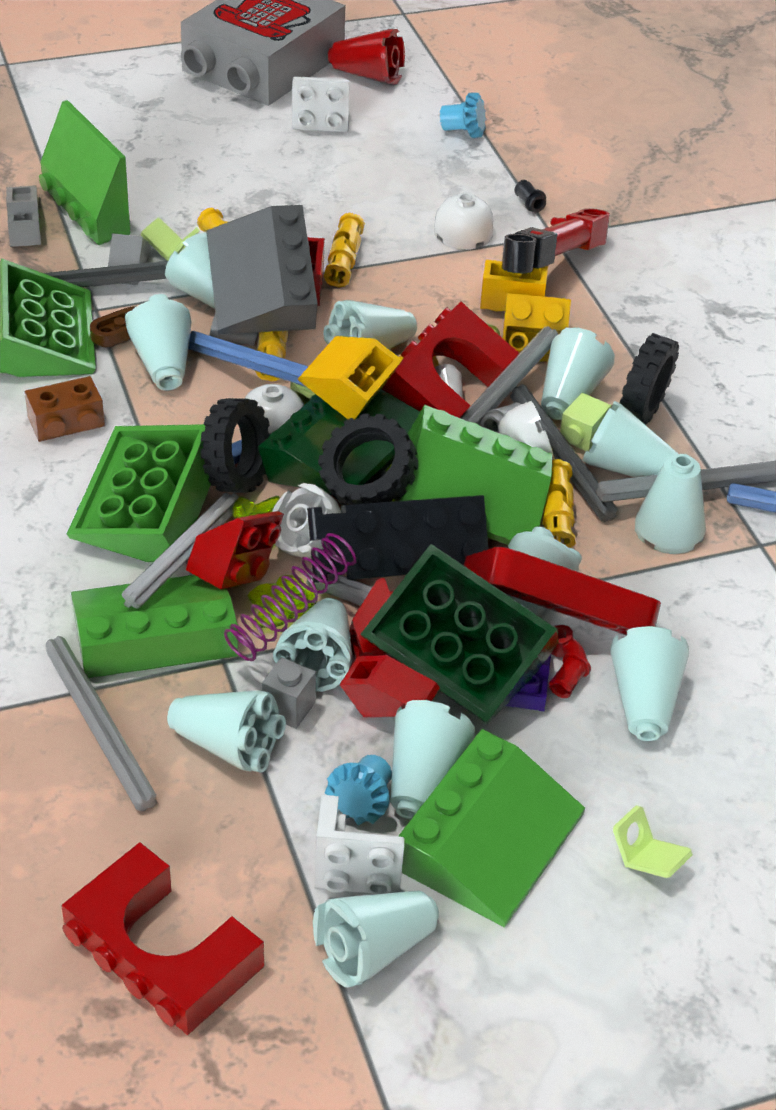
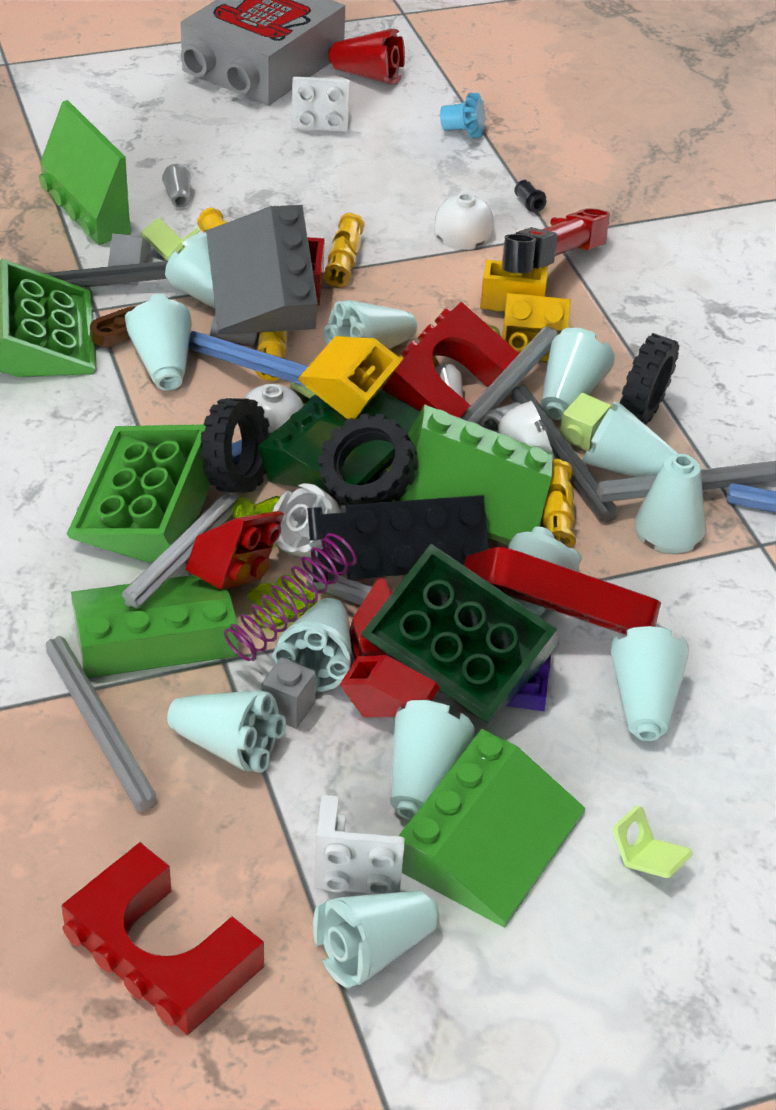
light grey slope [6,185,41,247] -> none
dark orange brick [25,376,105,442] -> none
medium azure gear [325,755,392,826] -> none
red piece [549,624,591,699] -> none
none -> light grey cone [162,164,191,207]

